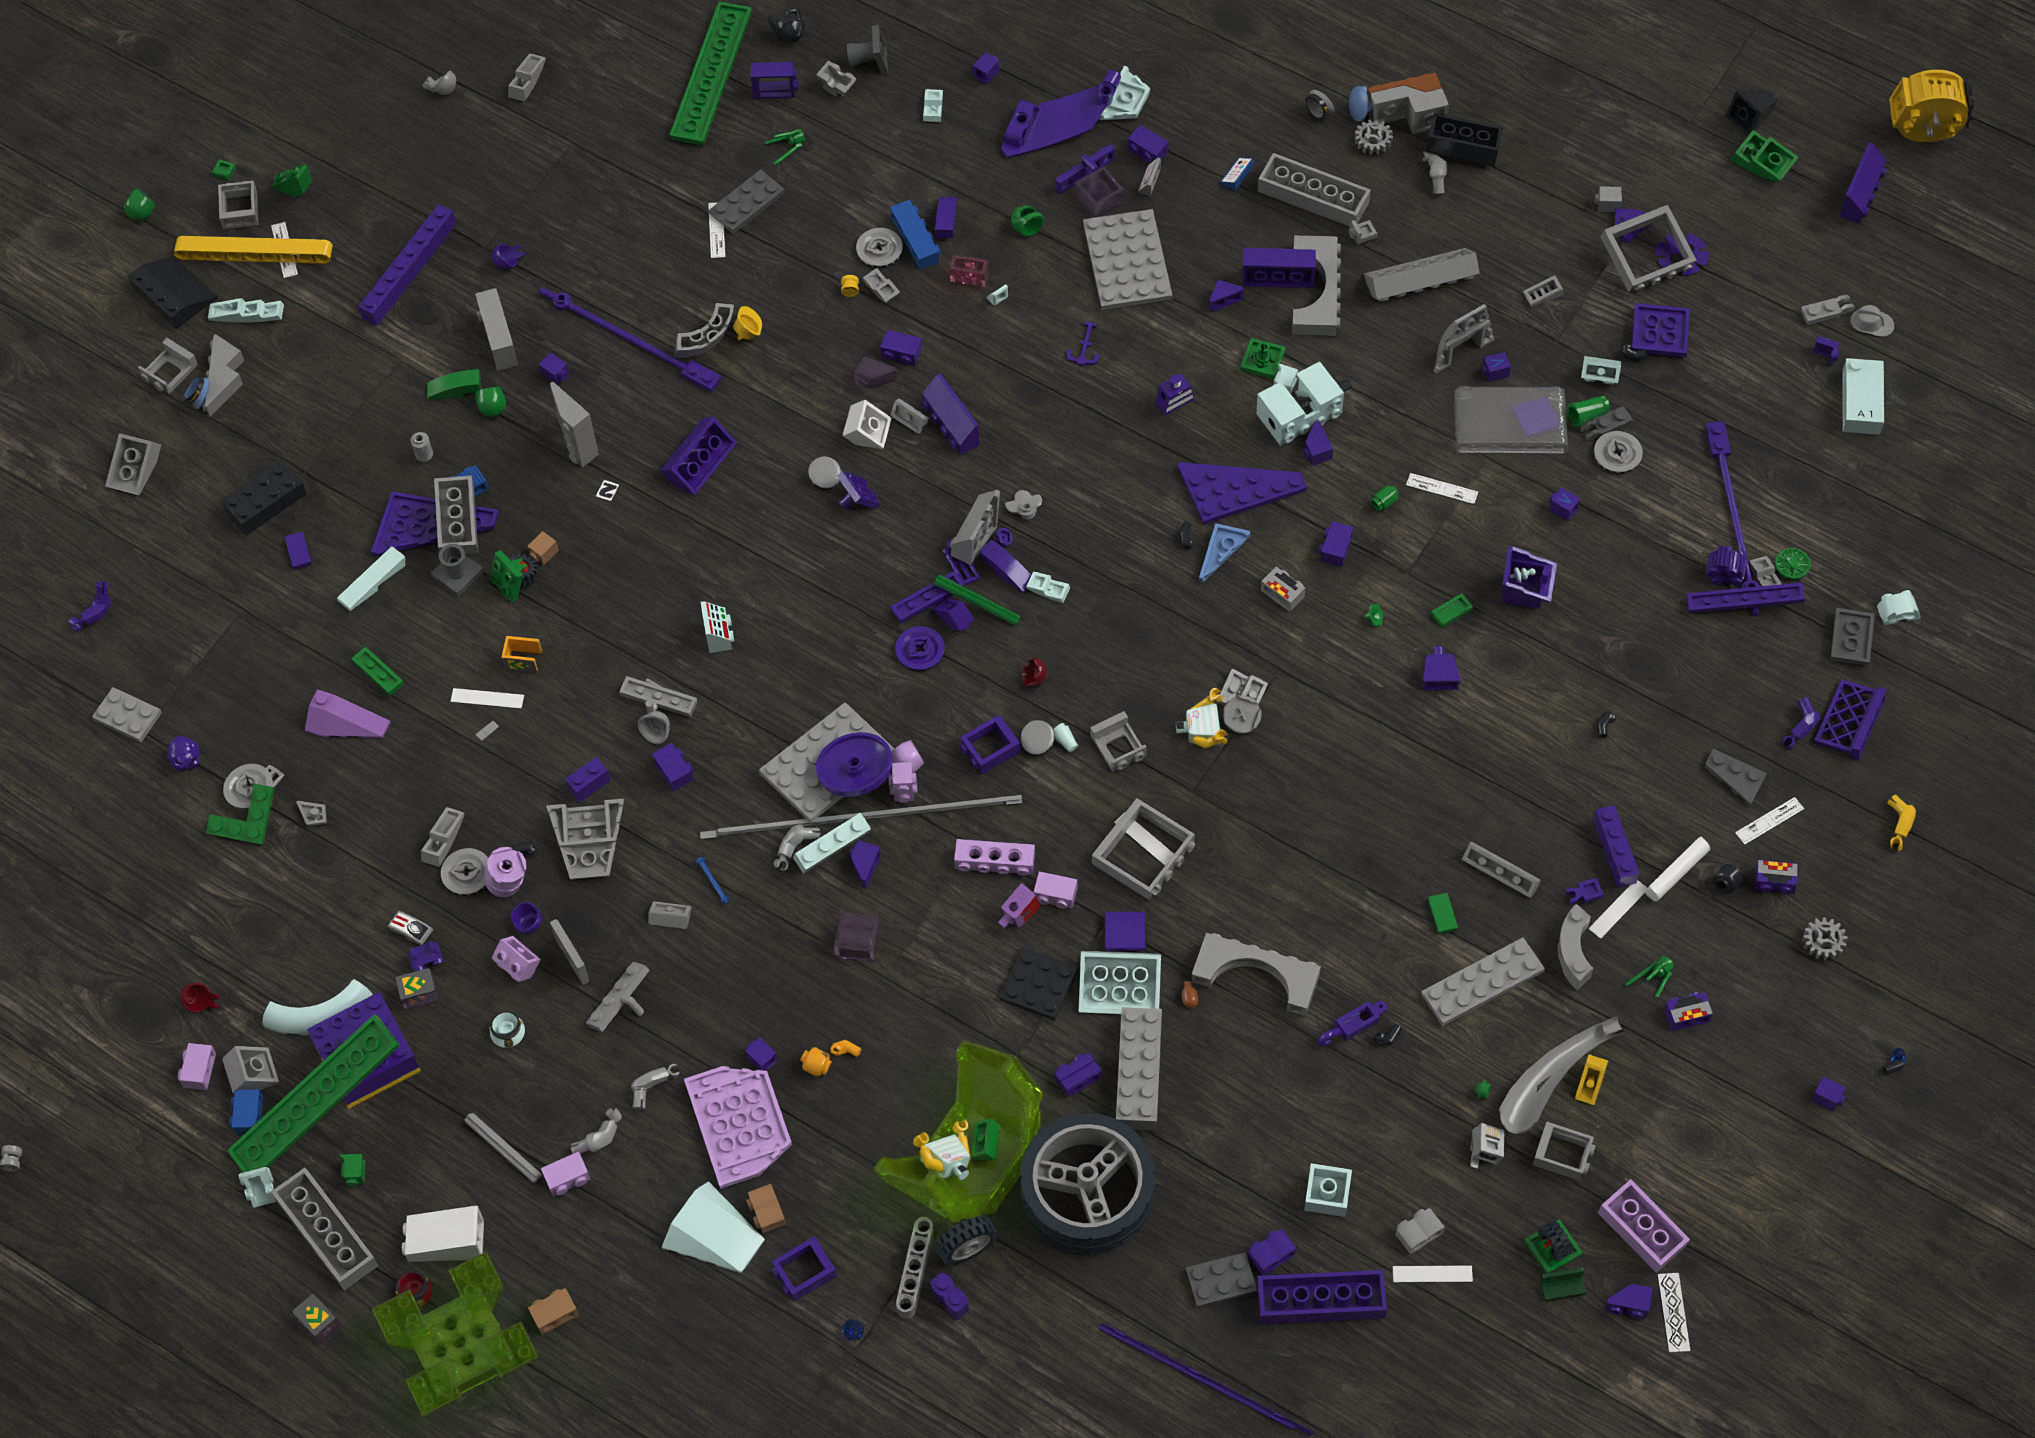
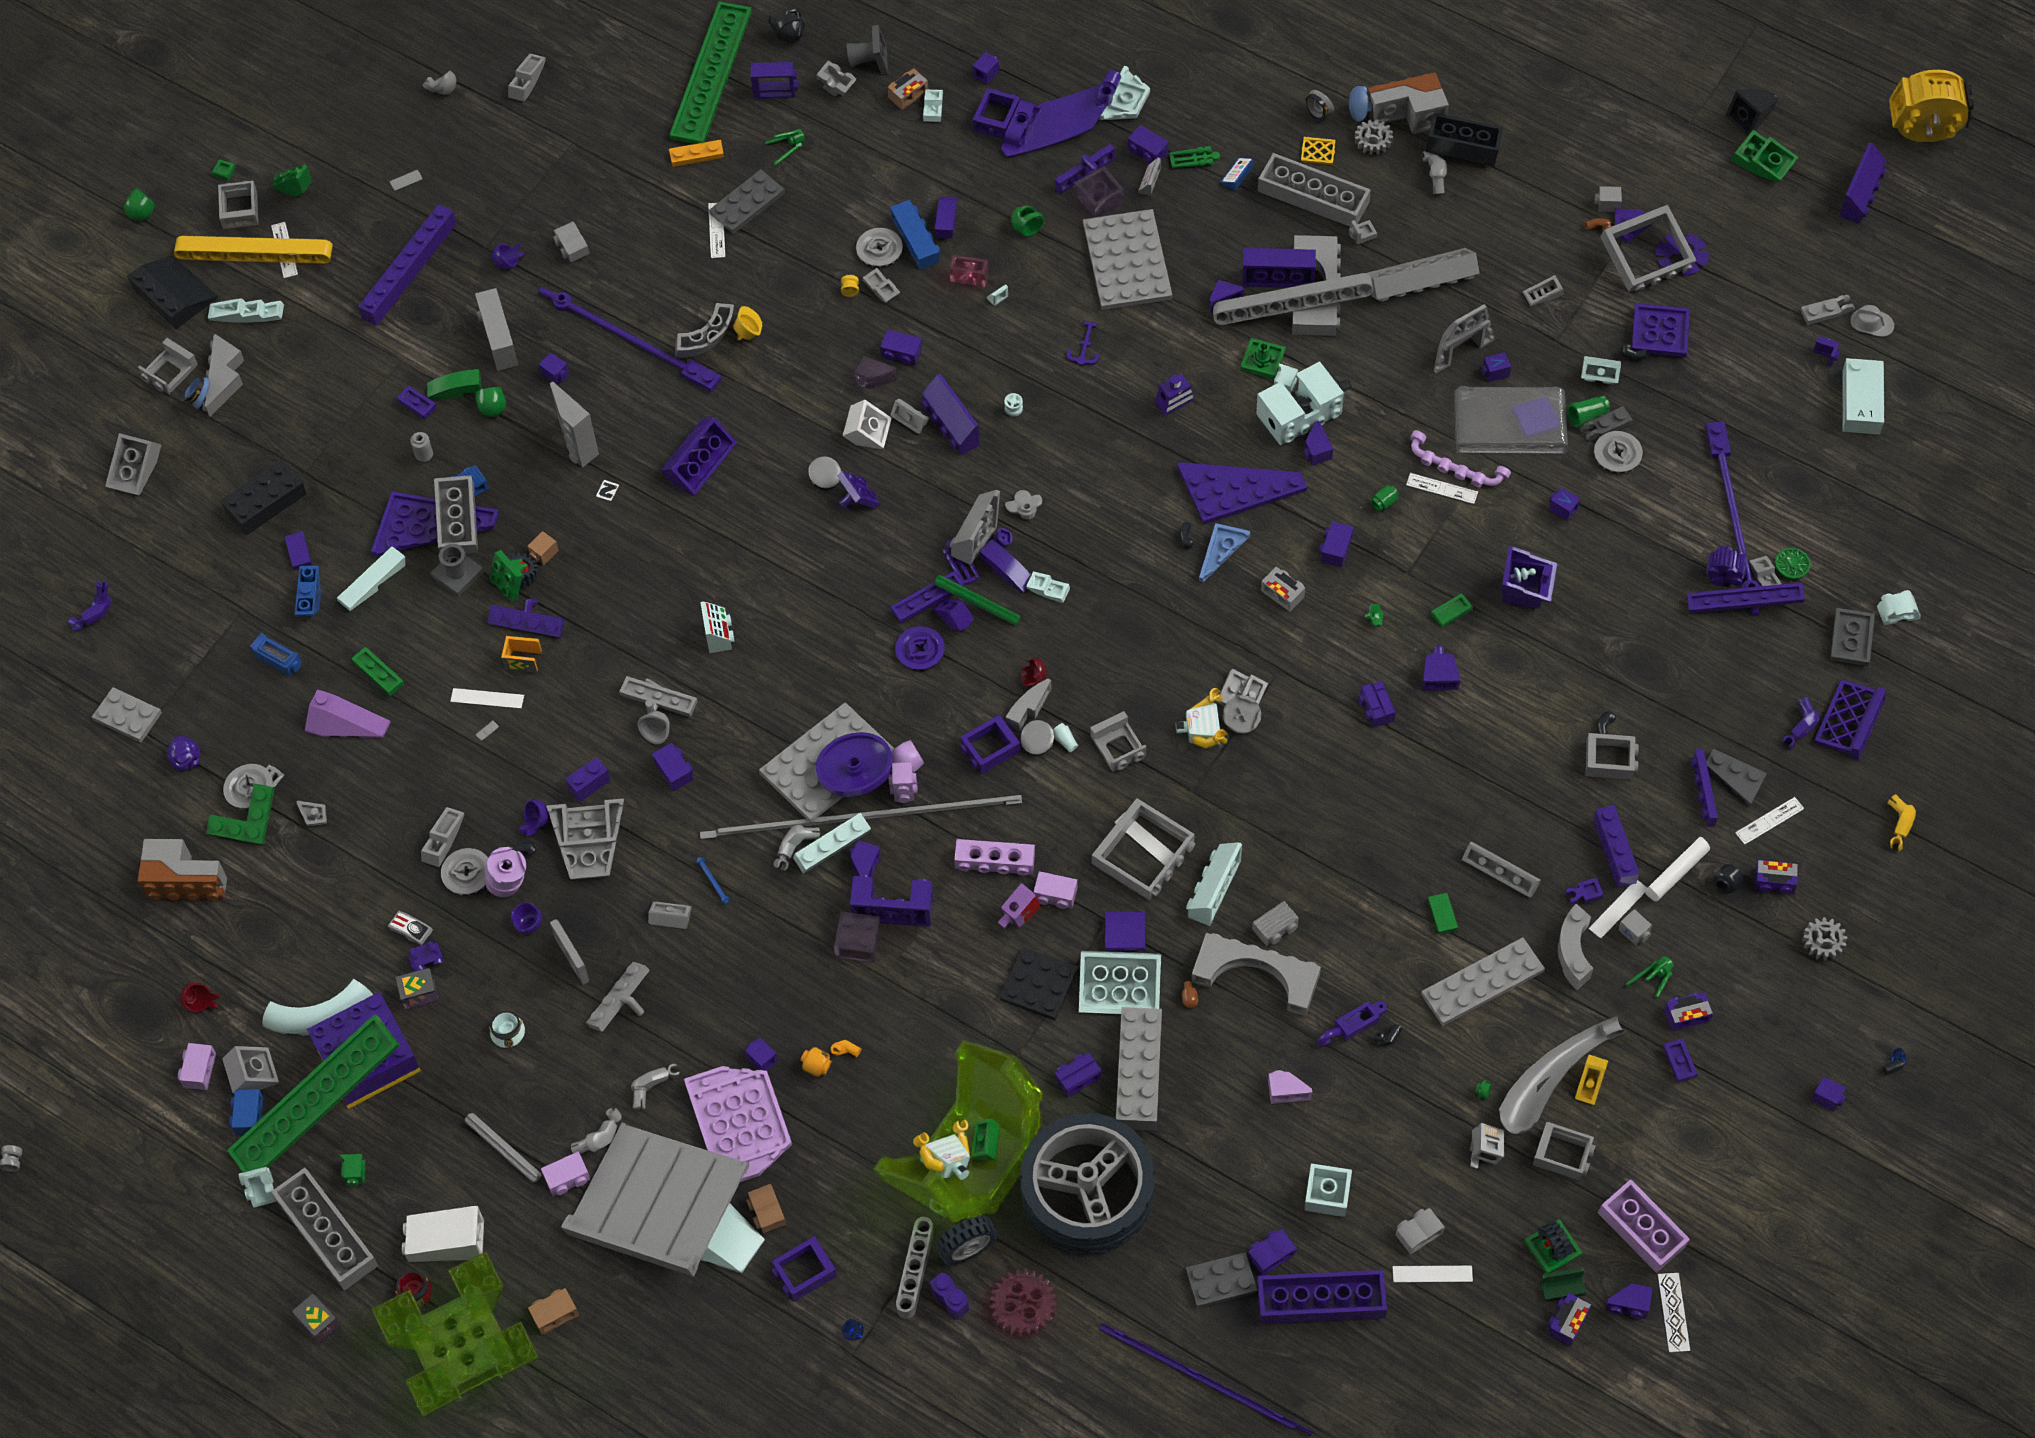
lavender brick [492,936,541,982] -> none
none -> piece [138,839,227,901]
none -> blue window [250,632,302,677]
none -> blue slope [295,566,321,616]
none -> light grey sticker [389,170,423,191]
none -> dark purple plate [397,386,437,420]
none -> dark purple plate [487,598,564,637]
none -> dark purple piece [519,799,550,836]
none -> light grey brick [553,222,590,262]
none -> light grey container [561,1123,750,1277]
none -> light orange plate [669,140,724,167]
none -> dark purple plate [850,875,934,927]
none -> brick [888,68,928,110]
none -> dark purple window [973,88,1020,139]
none -> clear pink gear [990,1269,1057,1337]
none -> light aqua wheel [1004,393,1023,416]
none -> light grey slope [1005,679,1051,732]
none -> green piece [1169,146,1220,168]
none -> light aqua slope [1186,842,1242,926]
none -> light grey beam [1213,273,1373,325]
none -> light grey brick [1252,901,1299,946]
none -> lavender slope [1268,1070,1312,1104]
none -> yellow window [1301,137,1335,165]
none -> dark purple brick [1358,681,1396,727]
none -> lavender bar [1410,430,1511,487]
none -> brick [1547,1293,1592,1346]
none -> dark orange arm [1584,218,1612,231]
none -> light grey window [1585,733,1639,780]
none -> light grey brick [1618,909,1652,945]
none -> dark purple plate [1663,1039,1698,1083]
none -> dark purple plate [1691,749,1718,827]

